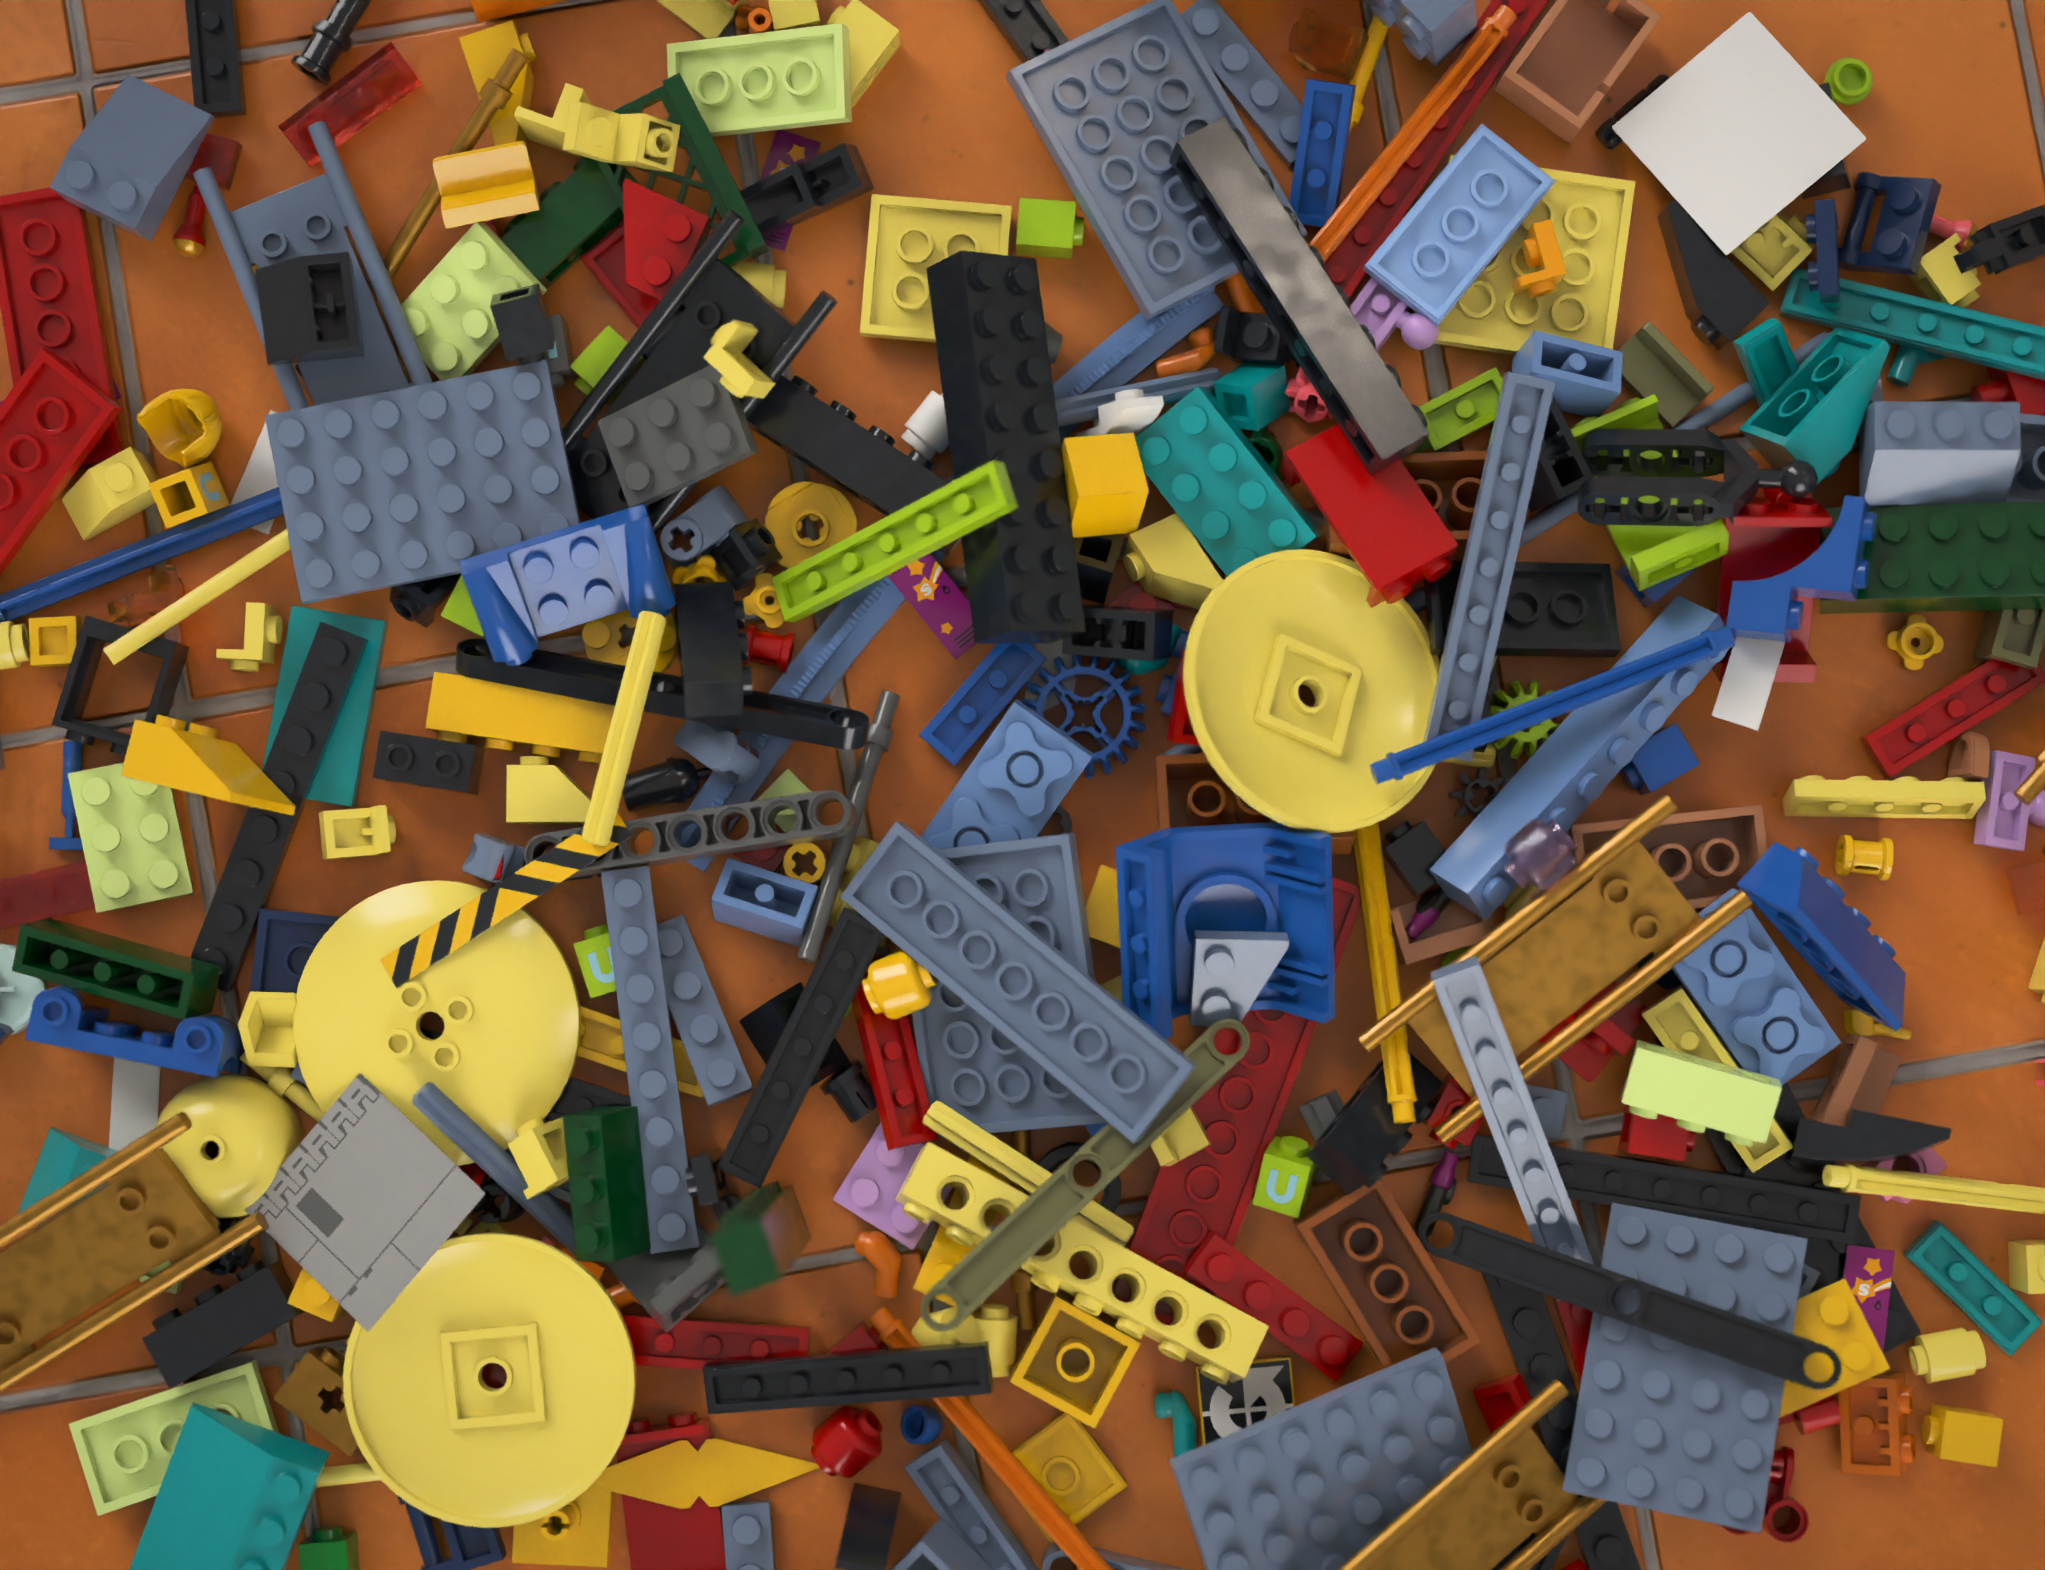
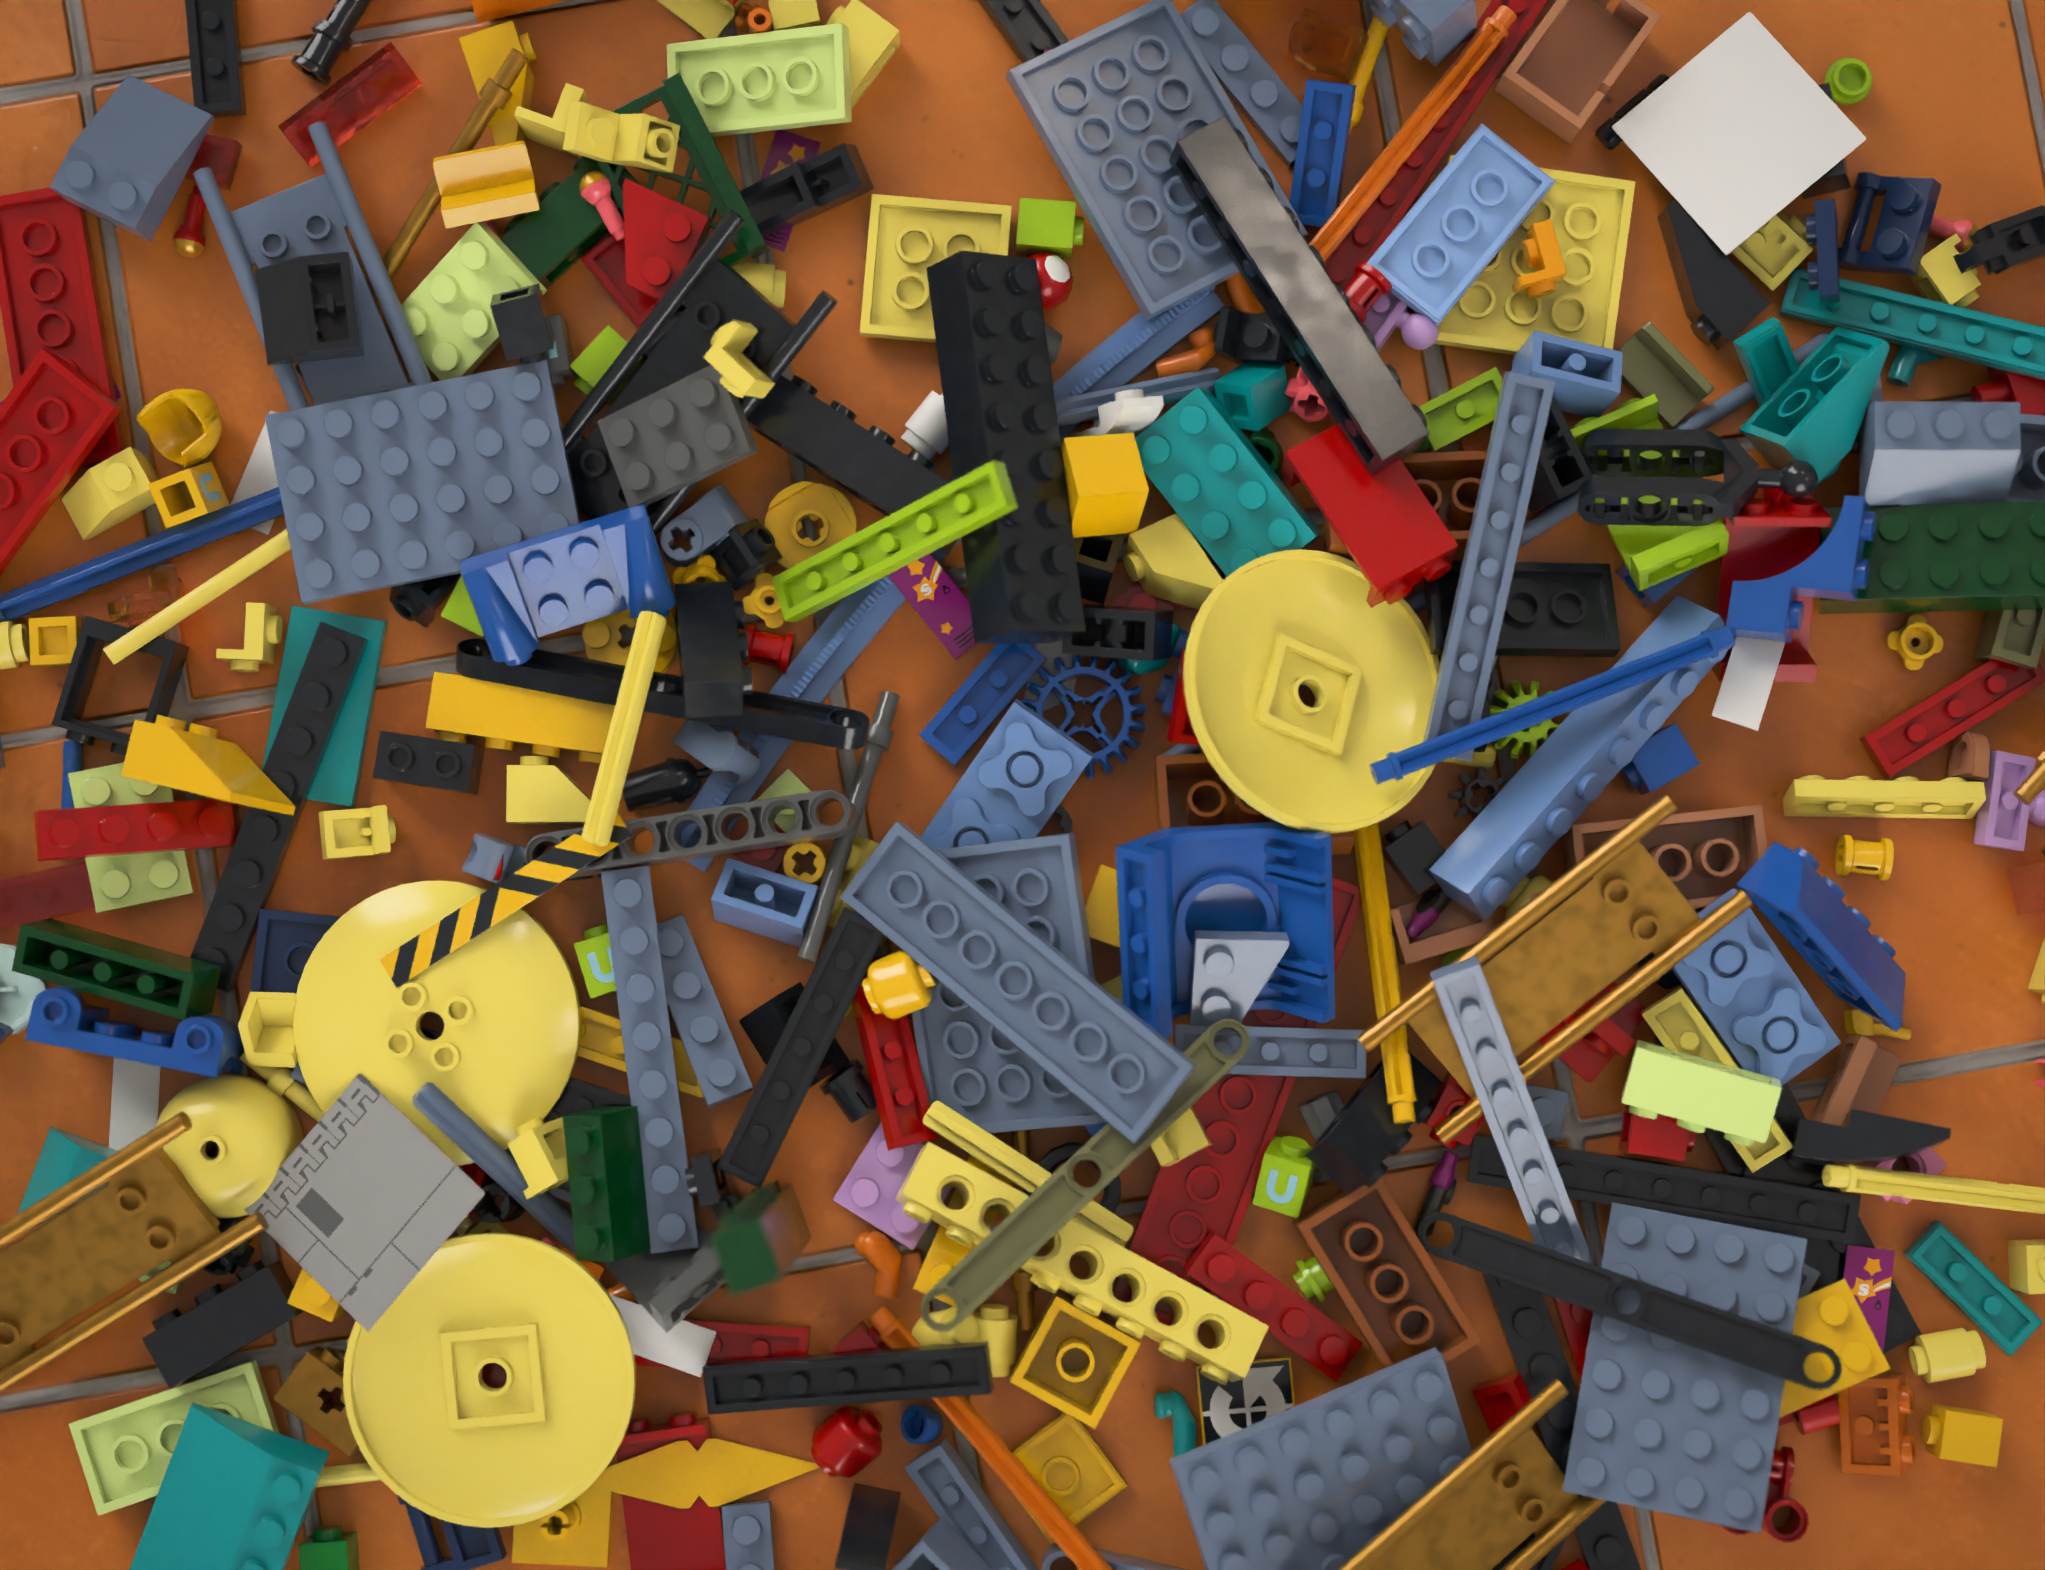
clear purple head [1504,818,1578,891] -> none
none -> red plate [34,799,236,861]
none -> coral piece [579,171,624,242]
none -> white sticker [610,1294,716,1378]
none -> red piece [1025,251,1073,310]
none -> sand blue plate [1173,1024,1367,1078]
none -> lime plate [1292,1256,1334,1303]
none -> red bush [1343,262,1392,325]

